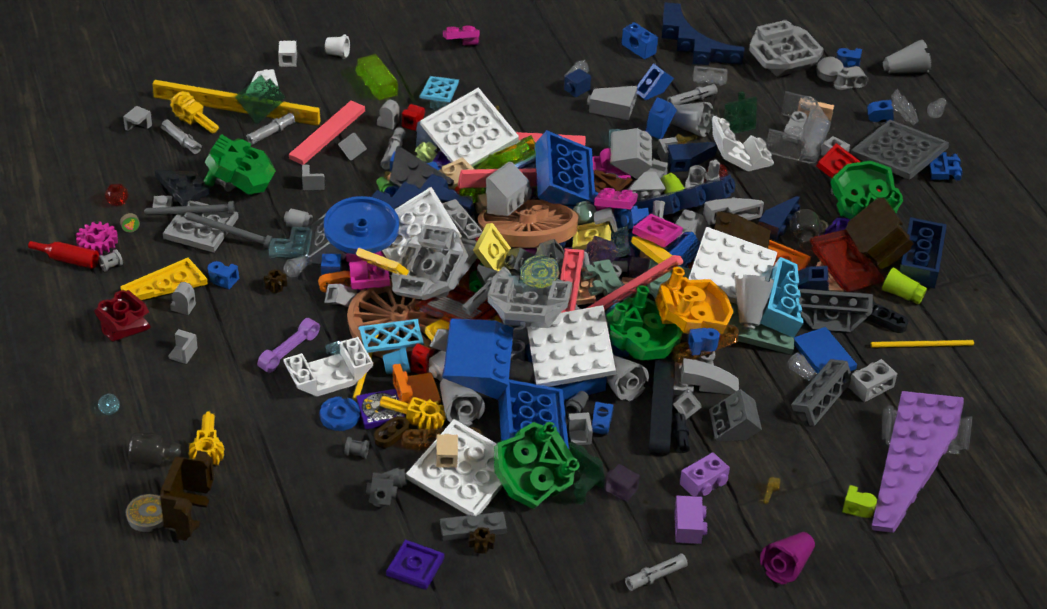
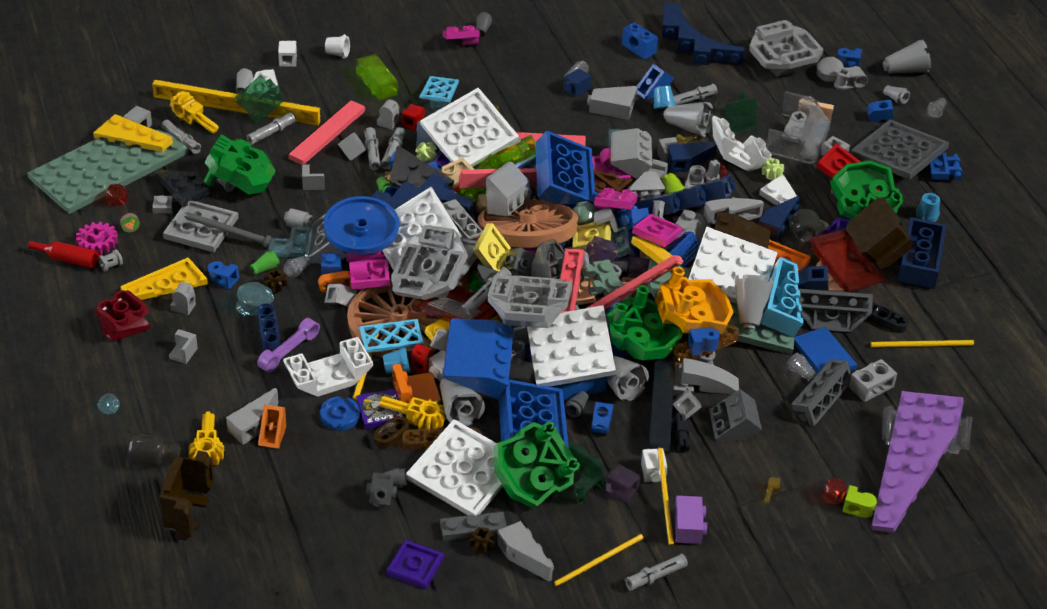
tile [126,494,164,532] -> none
dark grey bar [144,201,235,215] -> none
clear light blue tile [325,341,342,355] -> none
dark grey bush [344,437,369,459] -> none
yellow tile [356,248,409,275] -> none
tan brick [436,434,458,468] -> none
clear light blue tile [520,255,559,289] -> none
light grey panel [568,412,593,446] -> none
blue slope [646,97,677,139] -> none
medium lavender brick [680,453,730,497] -> none
clear plate [693,66,728,86] -> none
magenta cone [760,532,815,584] -> none
lime plant [882,267,927,304] -> none
clear plate [891,89,919,125] -> none
none -> sand green plate [28,129,189,214]
none -> yellow wing [93,114,173,152]
none -> light grey slope [226,388,278,445]
none -> clear light blue hat [235,282,274,315]
none -> light grey cone [236,69,253,94]
none -> bright green cone [250,251,280,275]
none -> dark blue beam [257,303,280,352]
none -> orange slope [258,404,286,448]
none -> light grey pin [364,127,381,171]
none -> dark grey cone [476,12,492,36]
none -> light grey slope [497,521,554,581]
none -> yellow axle [554,534,644,586]
none -> white brick [641,448,667,482]
none -> dark azure piece [653,86,676,109]
none -> yellow axle [657,448,674,546]
none -> white wing [759,175,797,205]
none -> yellowish green gear [762,158,784,180]
none -> clear red piece [821,478,848,504]
none -> light grey cone [884,85,910,104]
none -> dark azure piece [916,193,940,222]

